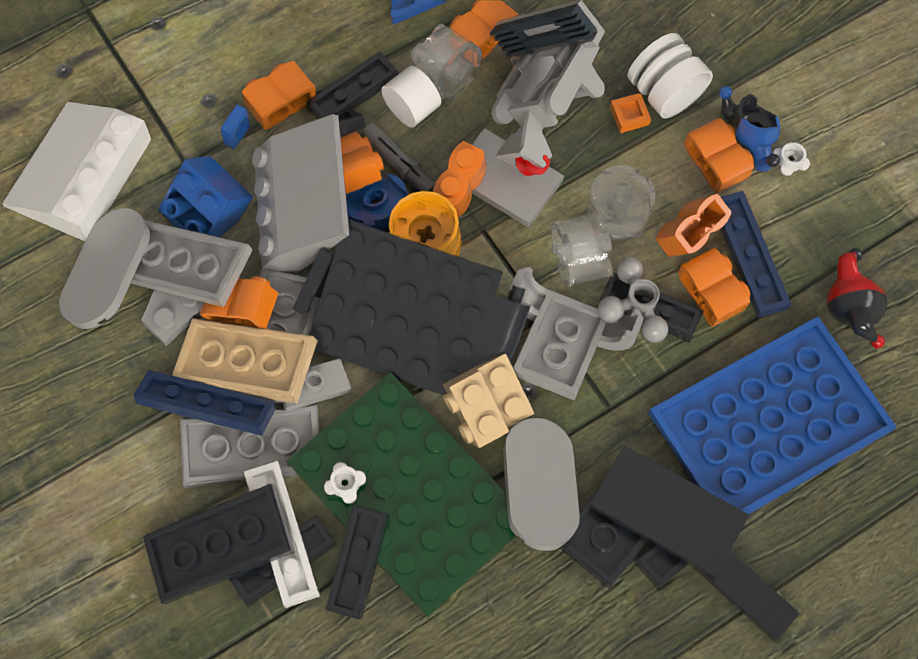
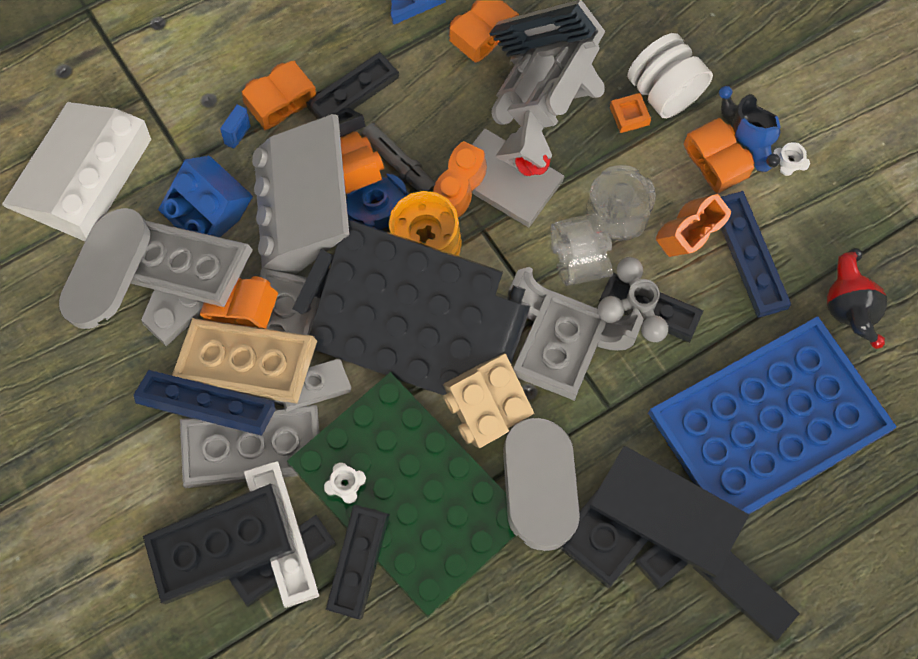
white piece [382,66,441,128] -> none
clear brick [411,24,482,100] -> none
orange brick [677,248,751,327] -> none

